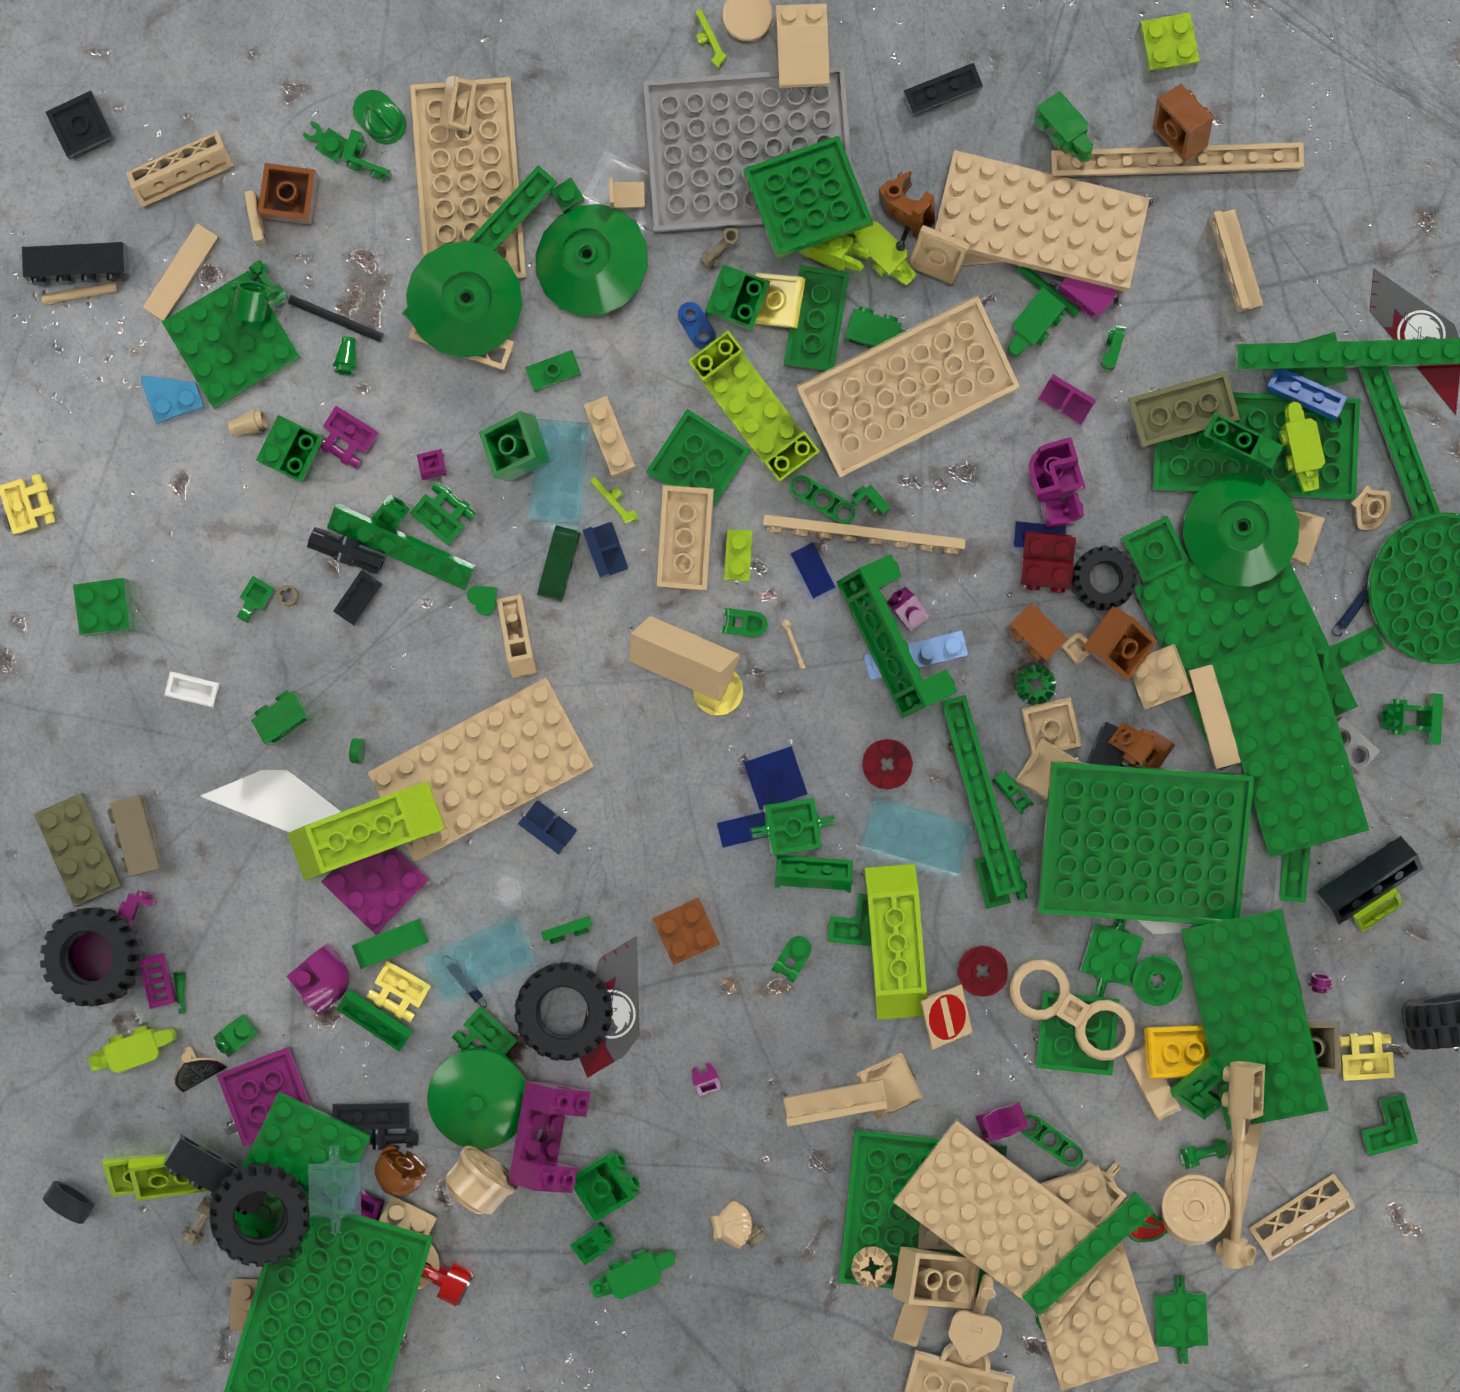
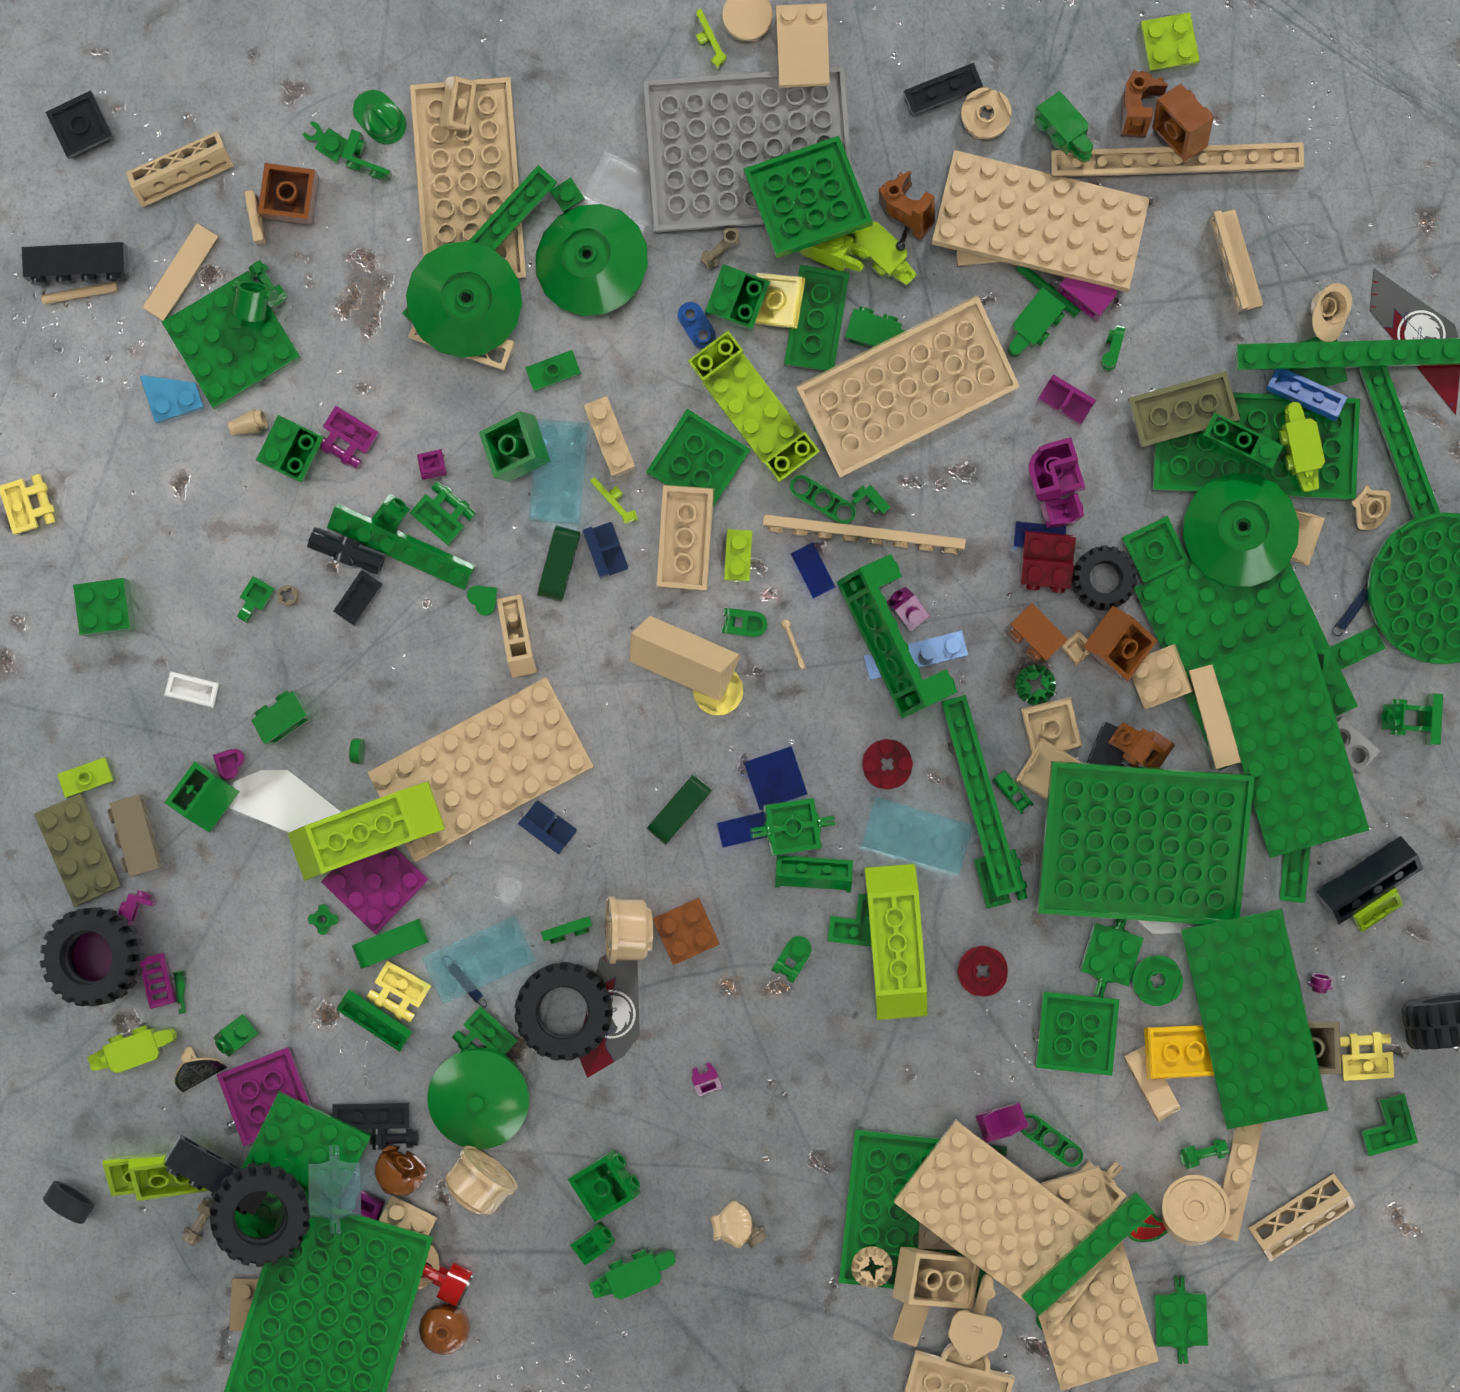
magenta brick [286,943,349,1015] -> none
black bar [288,294,384,343] -> none
green cone [332,336,357,376] -> none
magenta plate [508,1081,591,1193] -> none
tan bracket [609,178,645,208] -> none
tan fence [783,1079,888,1127] -> none
tan piece [856,1052,923,1120] -> none
tan tile [908,225,970,285] -> none
piece [920,984,973,1050] -> none
tan bar [1010,959,1135,1061] -> none
green plate [1170,1058,1223,1120] -> none
tan bar [1216,1061,1265,1269] -> none
none -> lime plate [57,757,115,798]
none -> green slope [164,761,240,833]
none -> magenta tile [213,749,245,780]
none -> green plate [308,904,338,935]
none -> dark orange cylinder [419,1303,470,1355]
none -> tan wheel [605,896,653,964]
none -> dark green beam [646,773,713,845]
none -> tan plate [961,87,1012,139]
none -> dark orange tile [1121,70,1168,137]
none -> tan piece [1311,283,1352,342]

